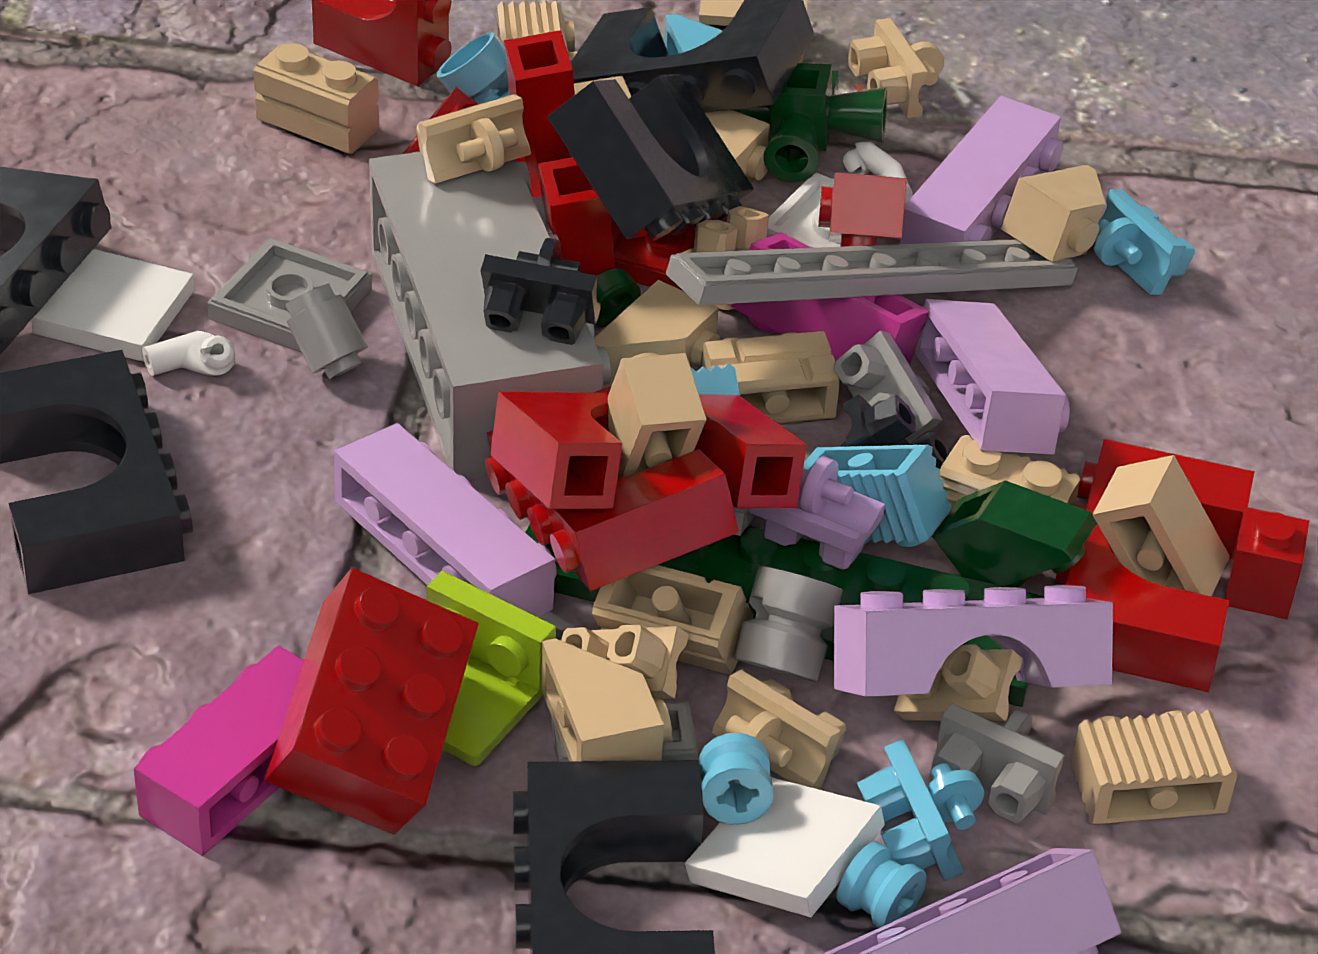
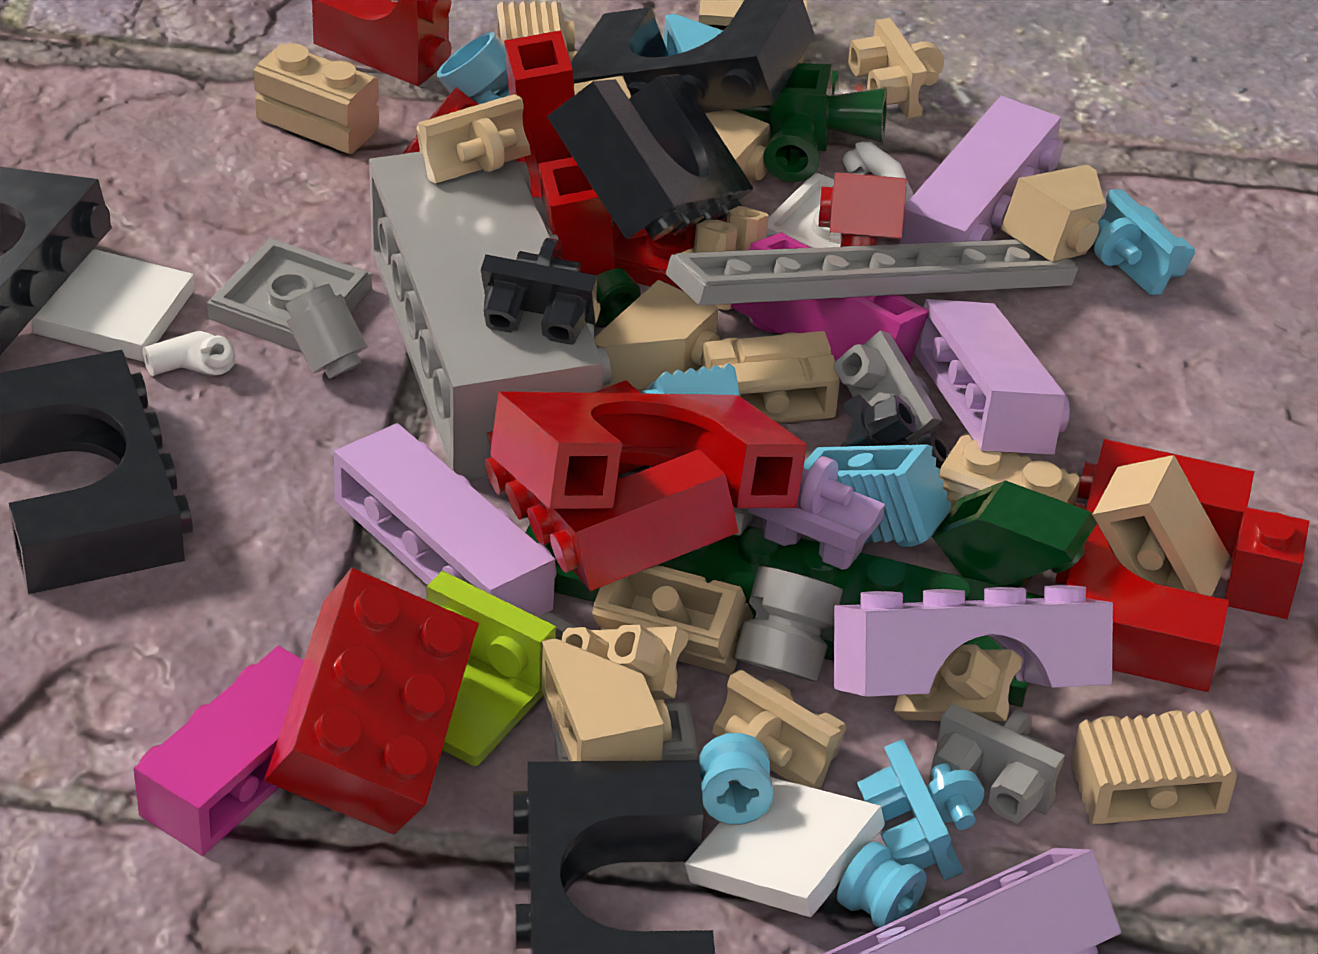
tan slope [608,352,707,479] -> none

